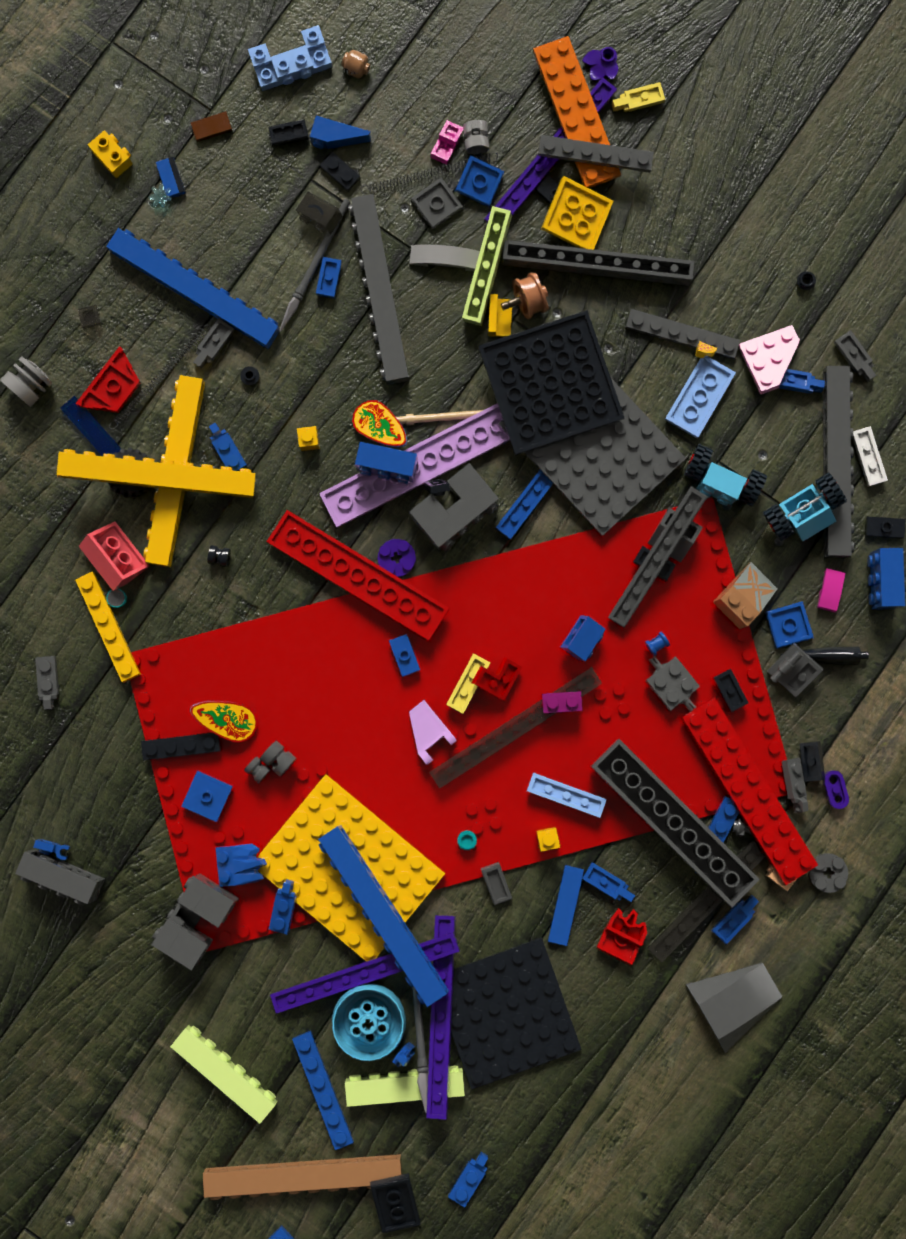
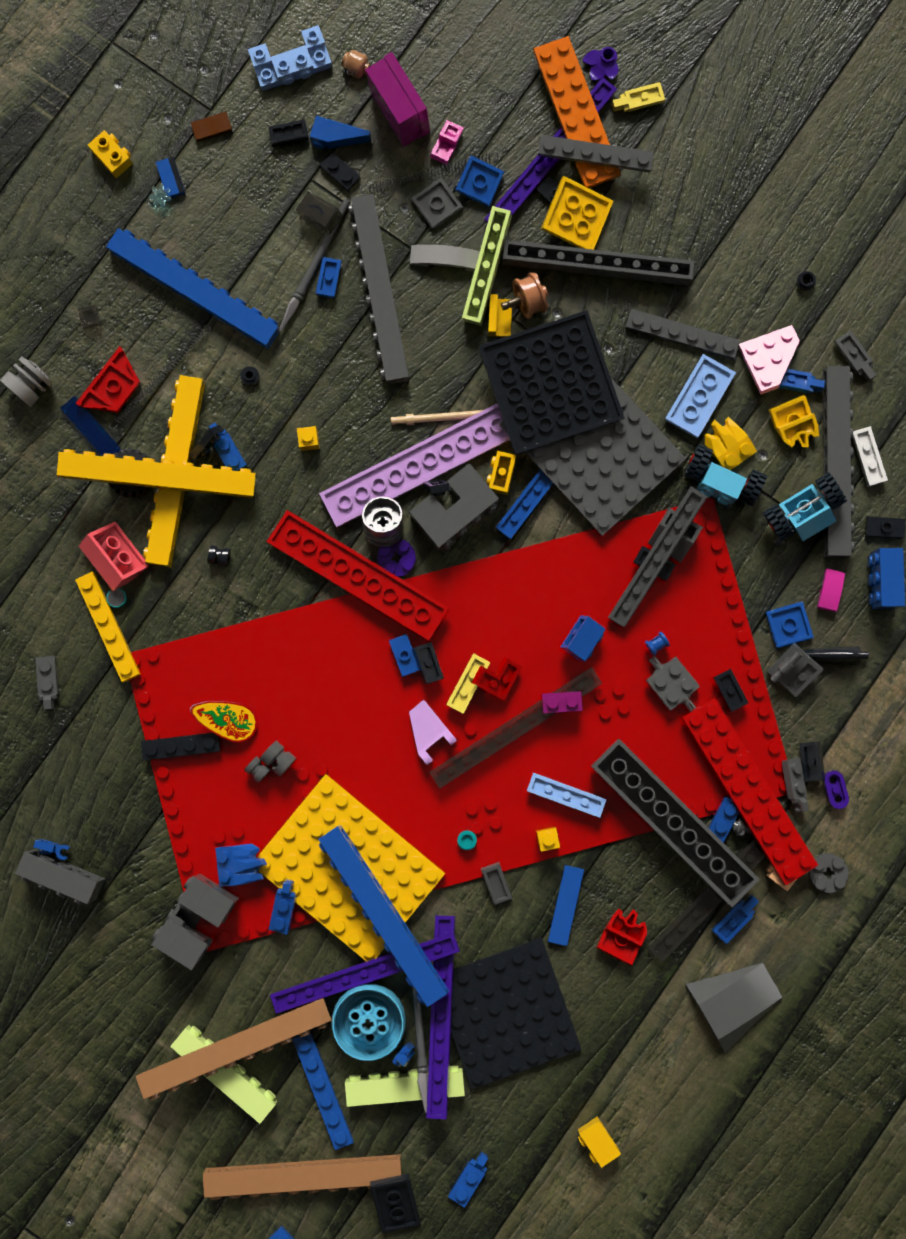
blue plate [181,771,233,822] -> none
dark grey hinge [193,318,235,369] -> none
shield [352,400,407,447] -> none
blue brick [355,442,418,484] -> none
light grey wheel [463,120,490,155] -> none
blue hinge [582,862,635,902] -> none
yellow tile [695,341,717,358] -> none
medium nougat slope [713,562,777,629] -> none
none -> medium nougat brick [135,998,332,1101]
none -> black plate [189,425,224,460]
none -> dark grey wheel [362,497,404,547]
none -> magenta container [365,52,430,147]
none -> black plate [412,642,444,685]
none -> yellow brick [486,451,516,496]
none -> yellow brick [578,1116,621,1168]
none -> yellow plate [705,417,757,471]
none -> yellow plate [768,395,819,447]

